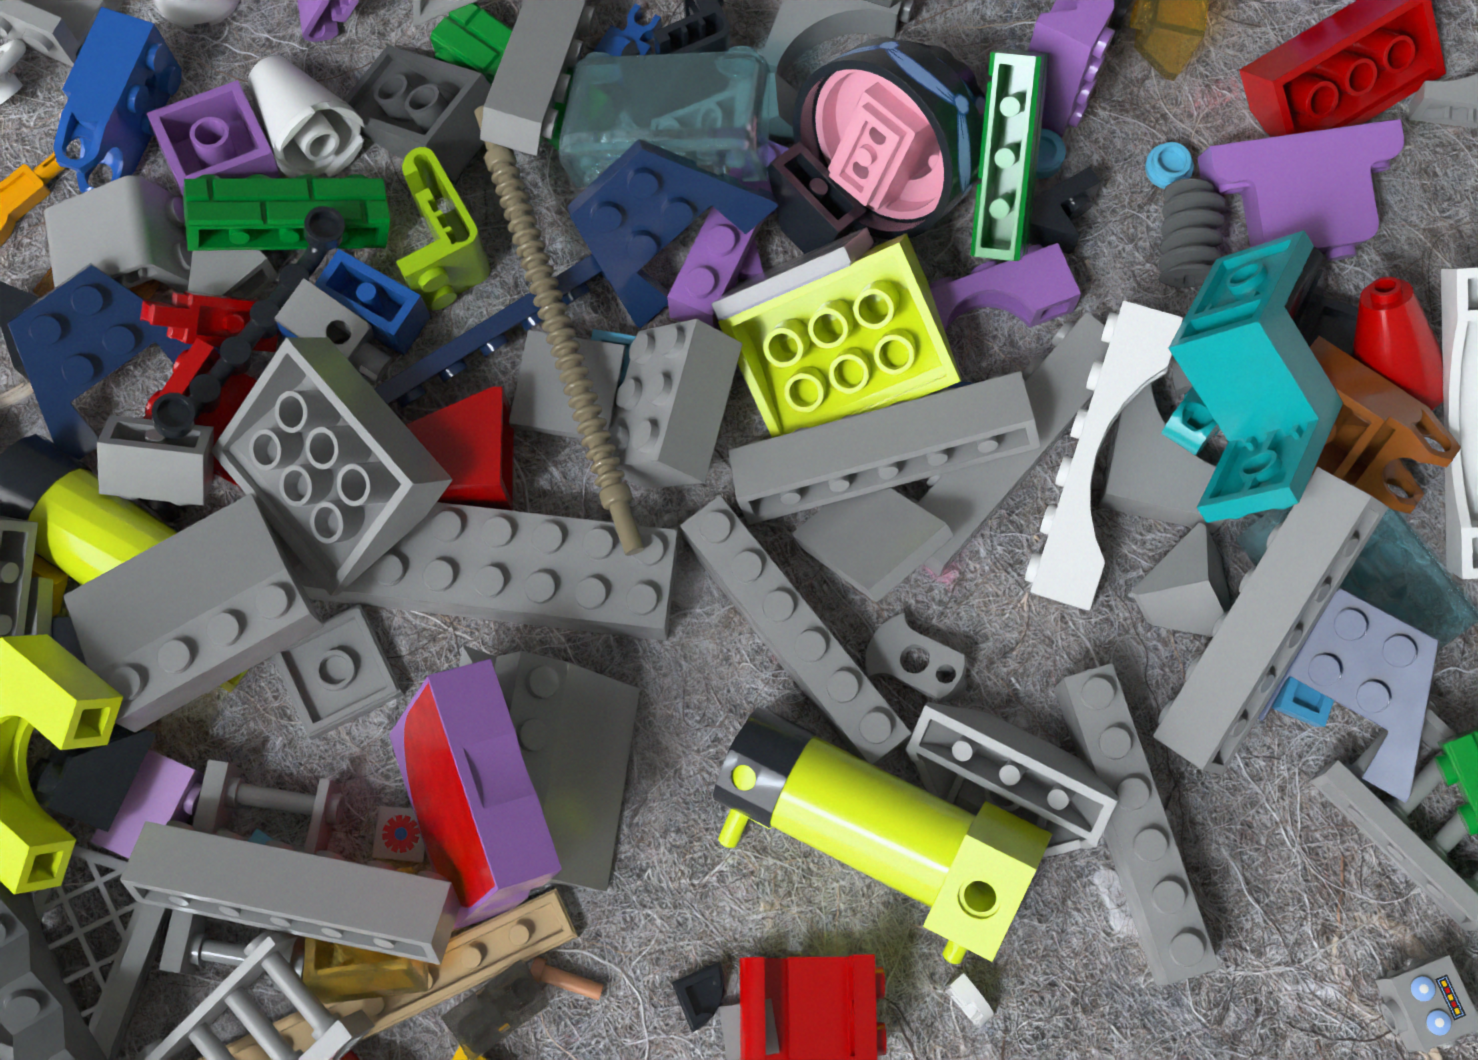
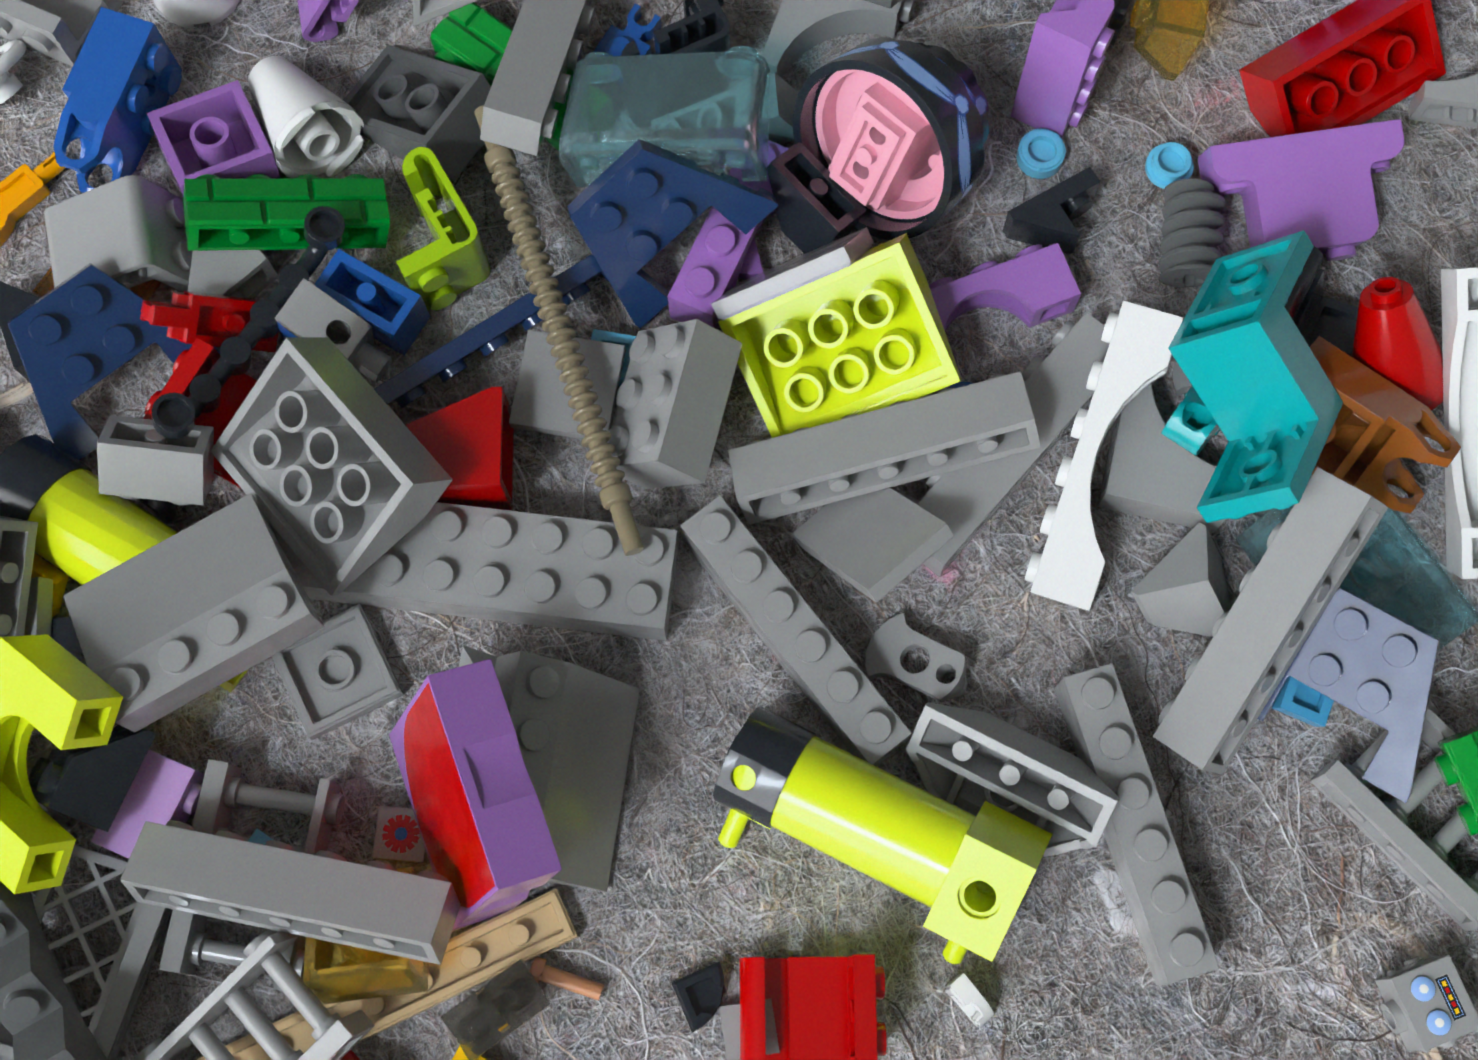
green brick [970,49,1050,261] -> none

